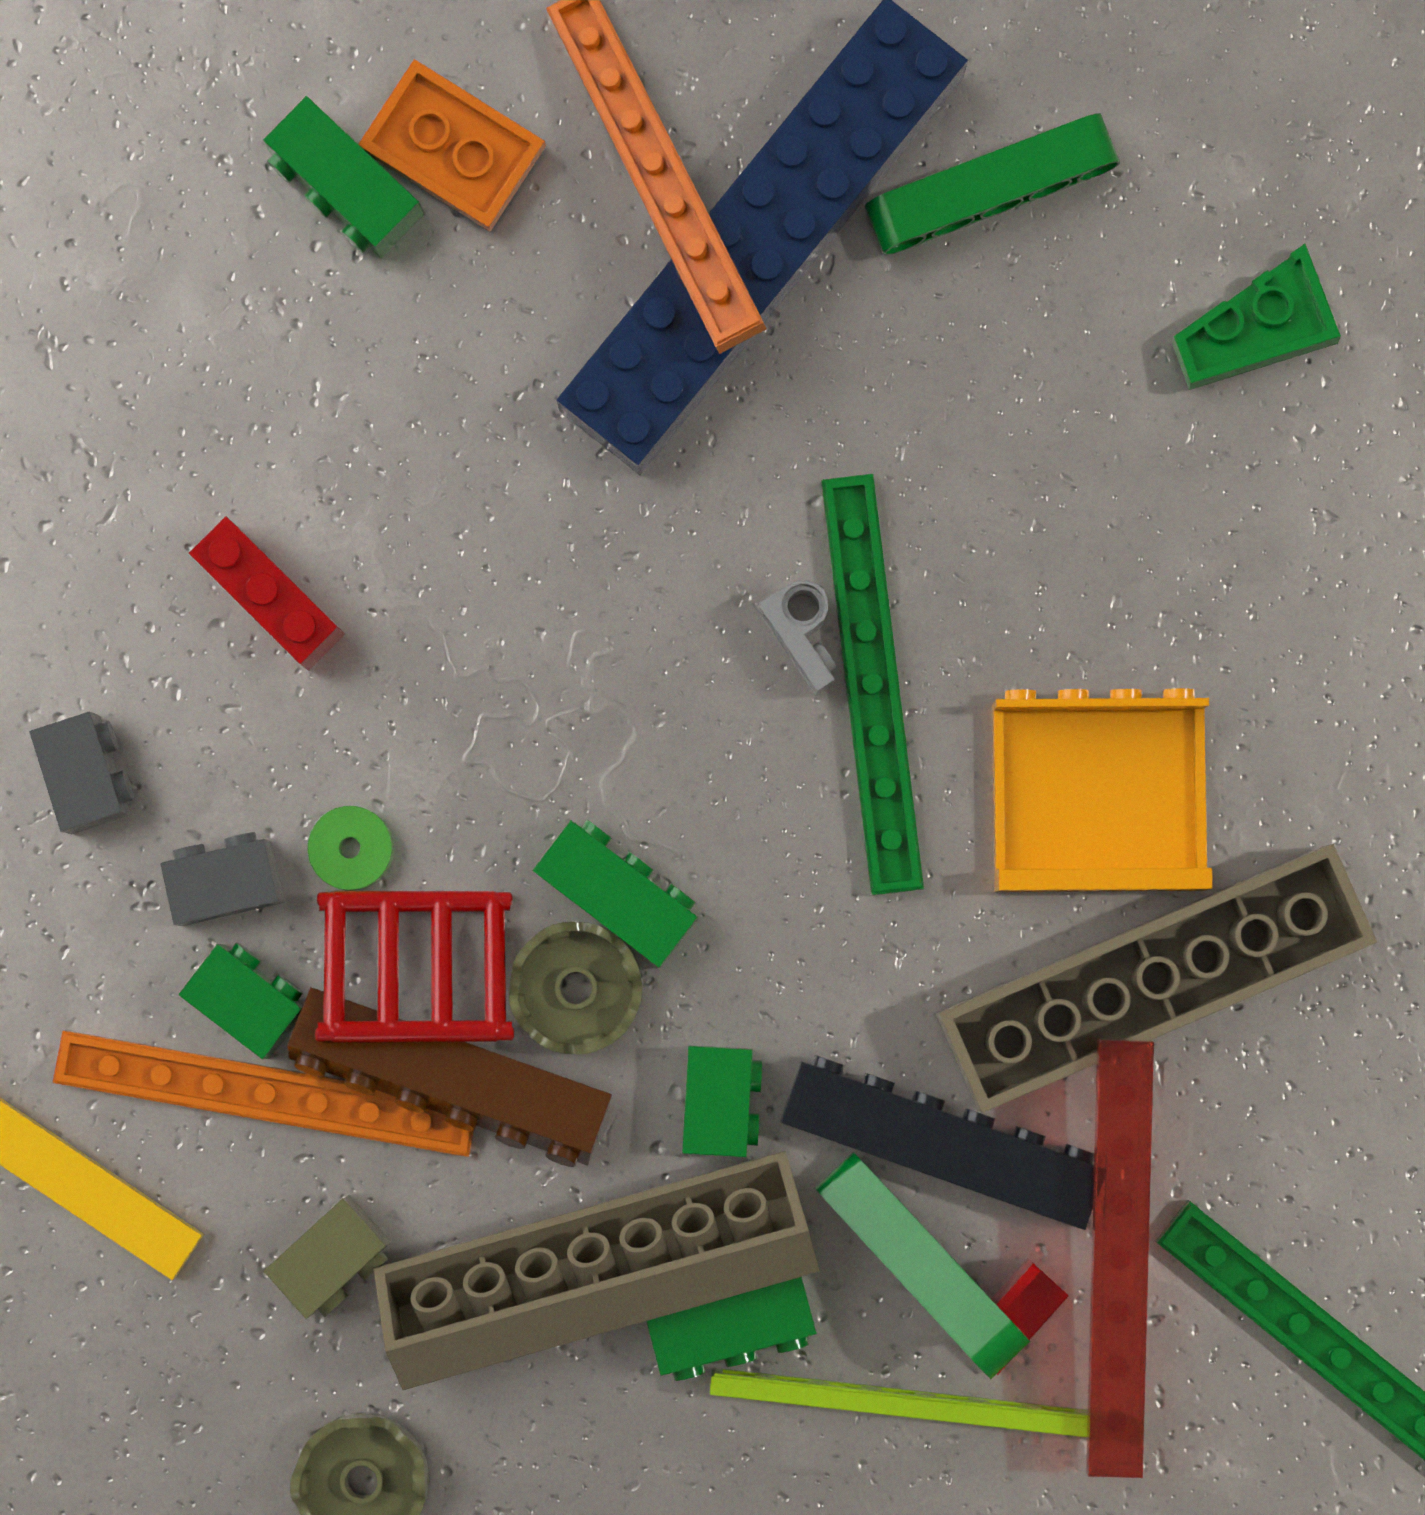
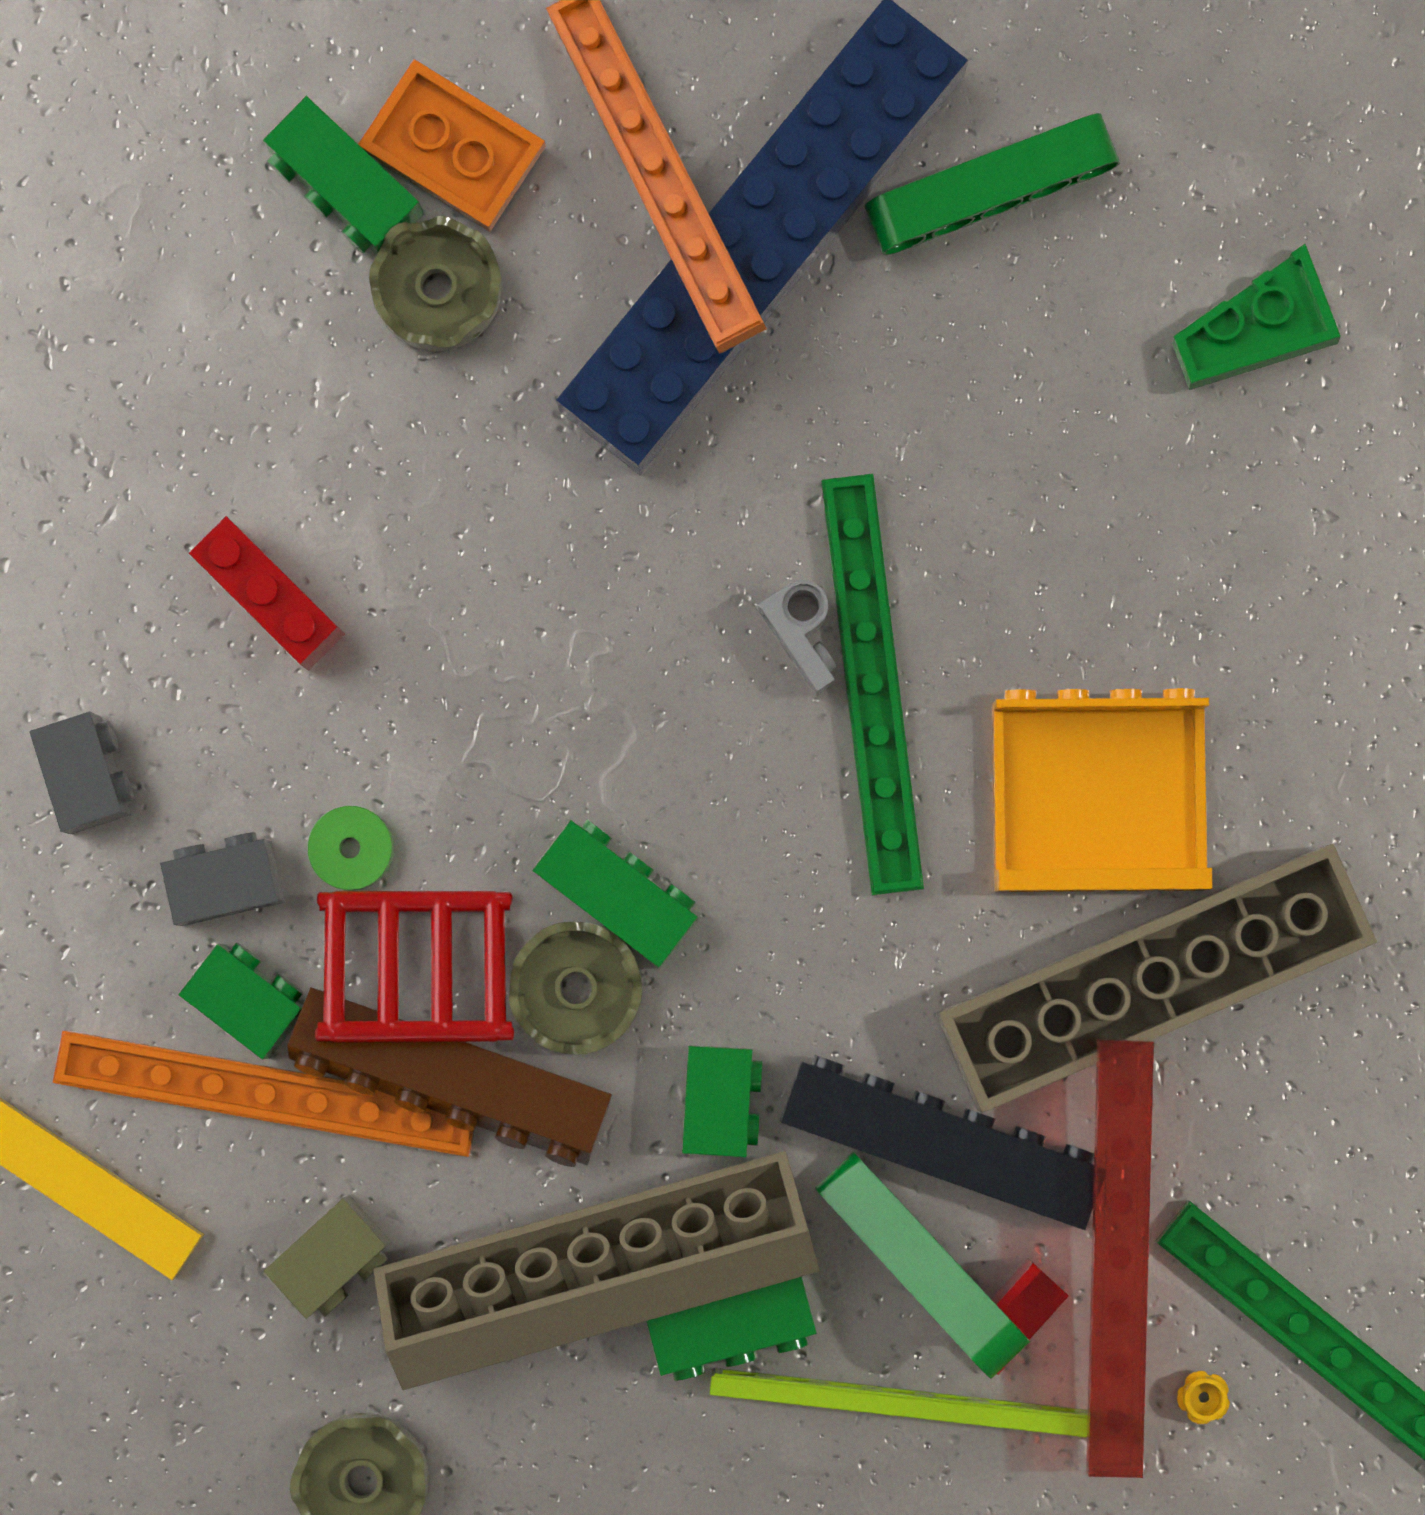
none -> olive plate [369,216,502,351]
none -> yellow plate [1177,1371,1230,1424]

